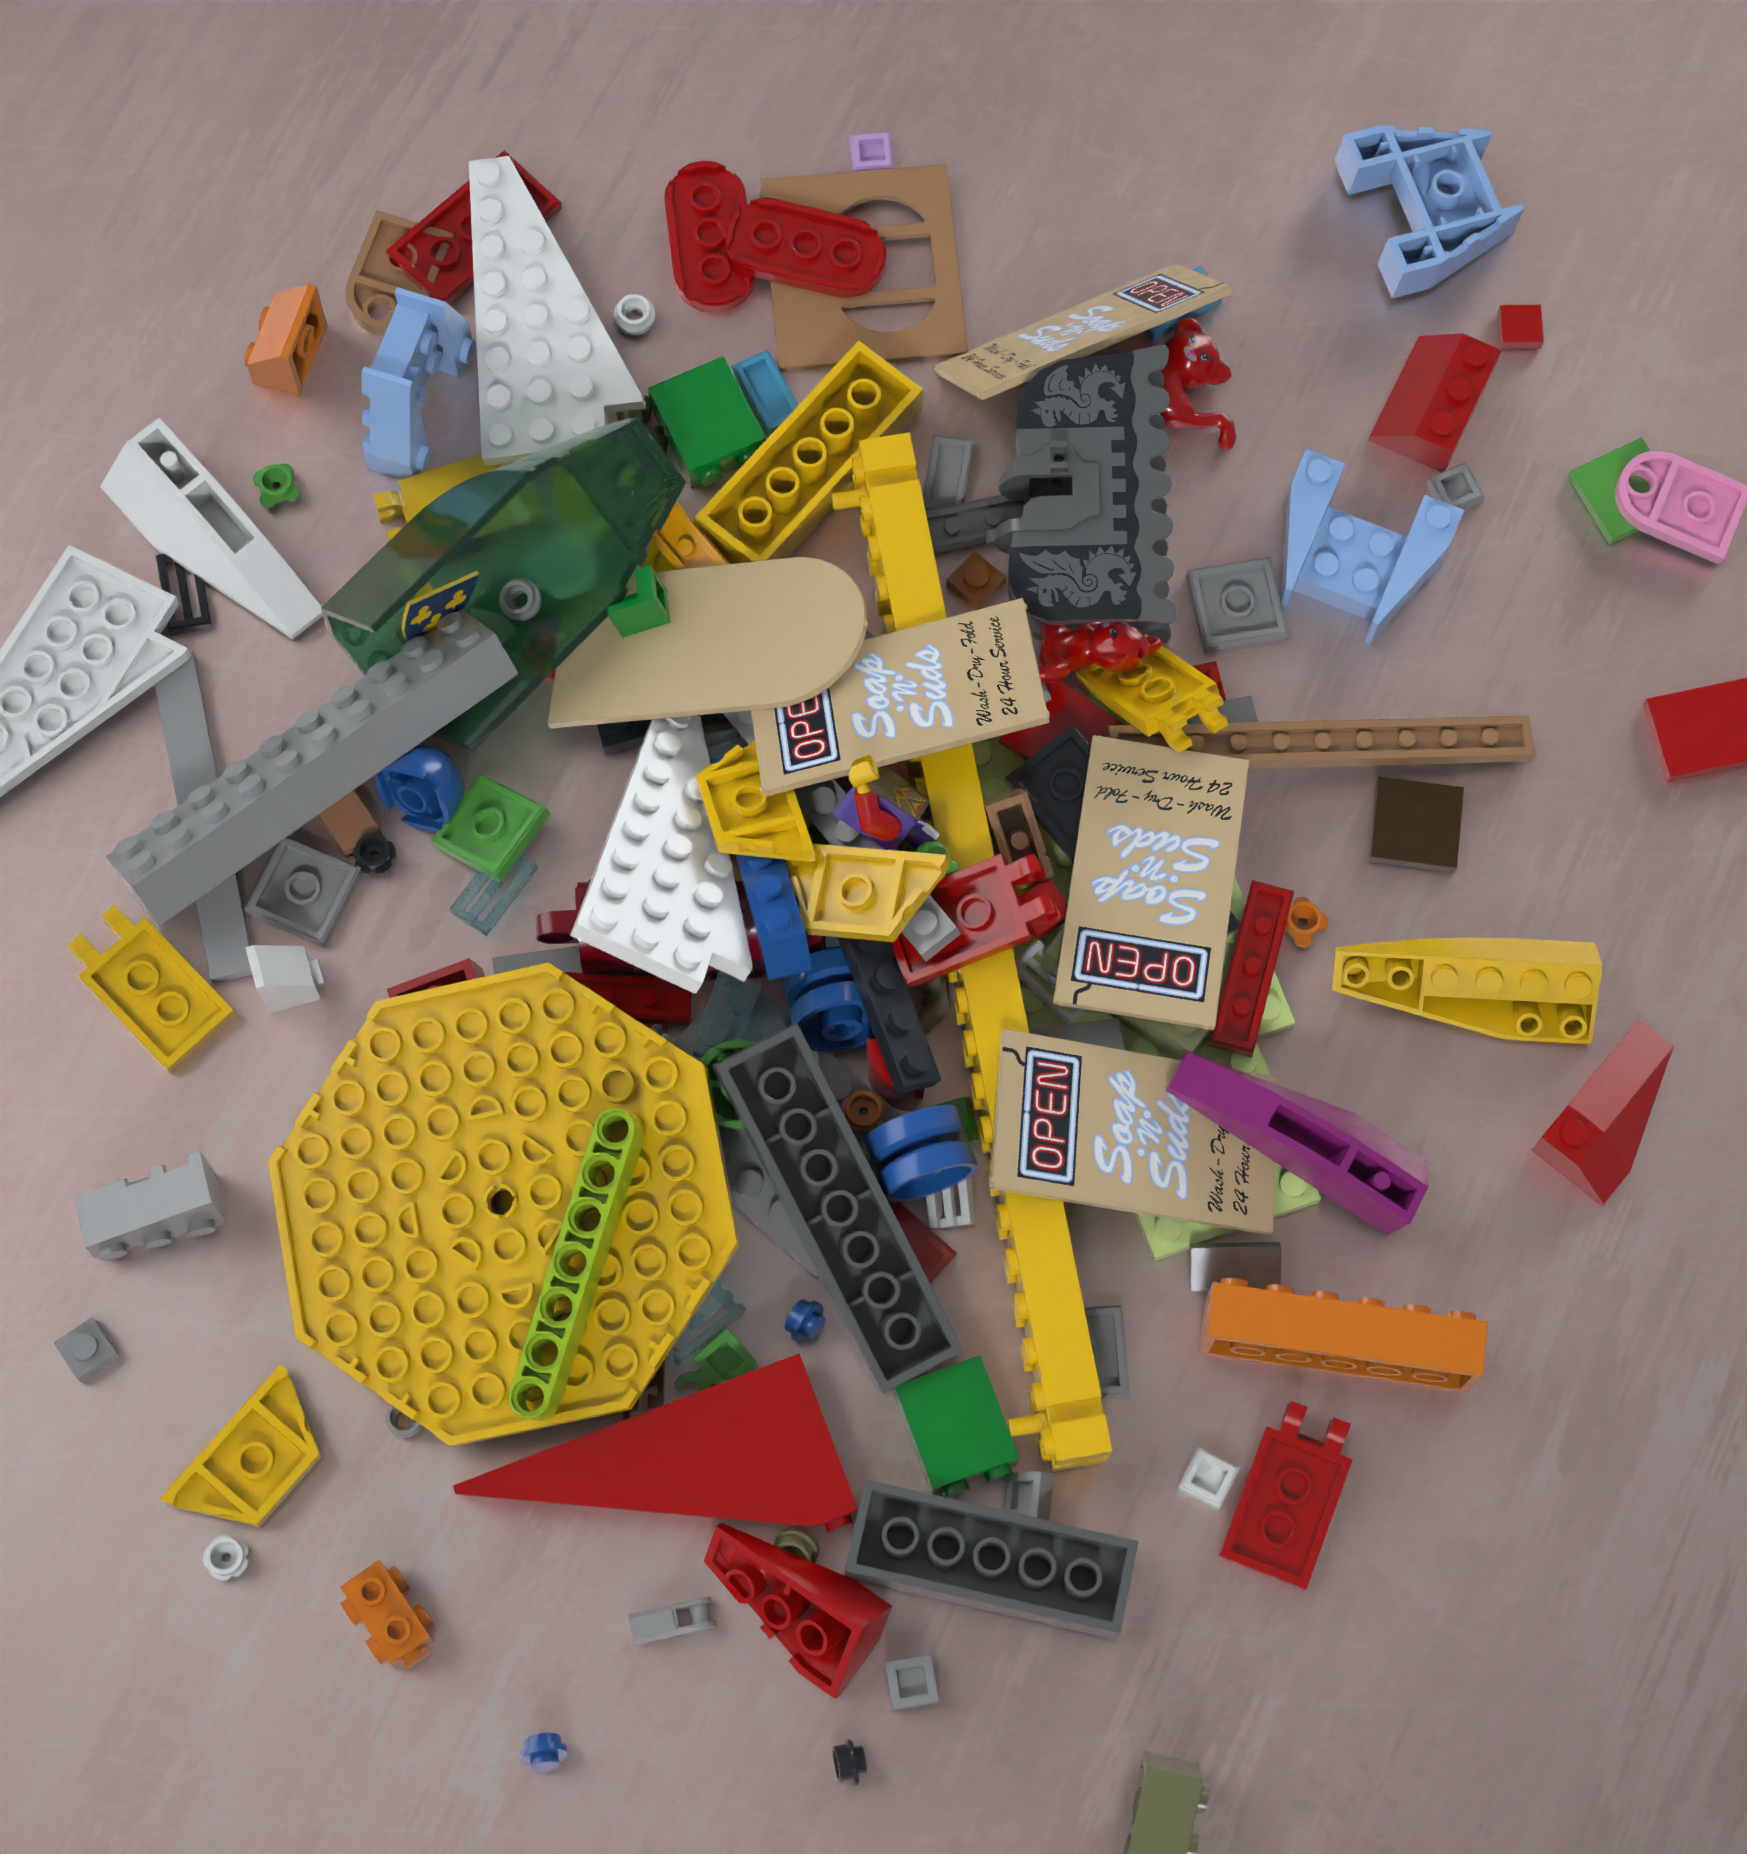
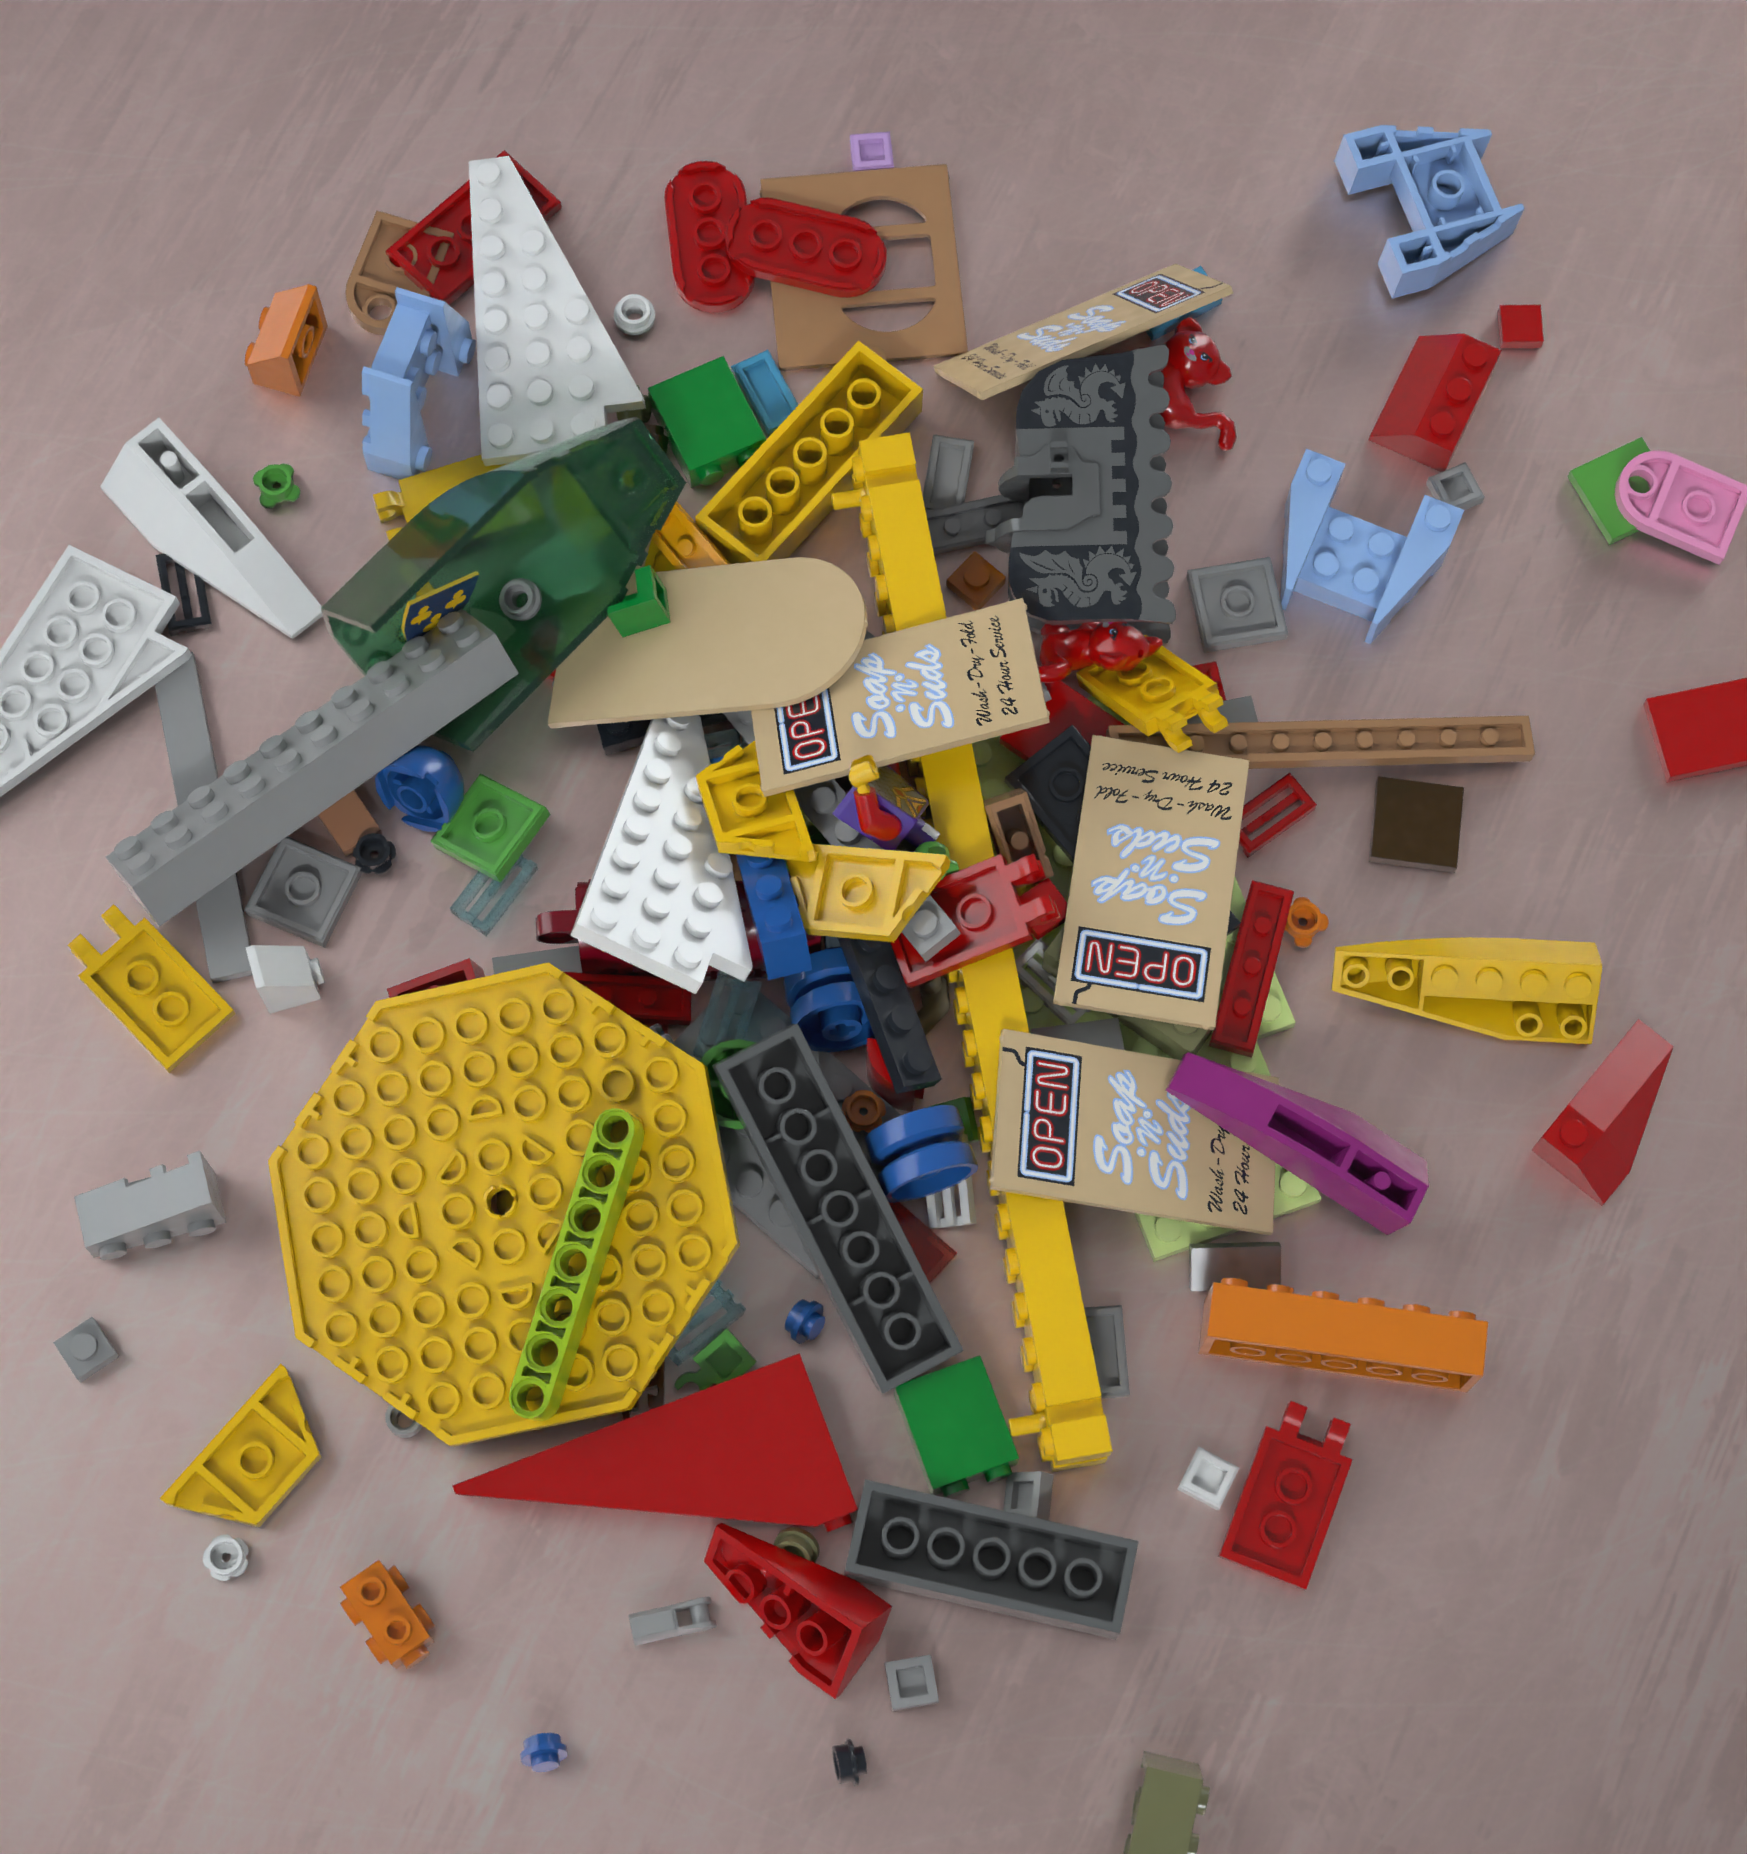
none -> red tile [1239,772,1317,858]

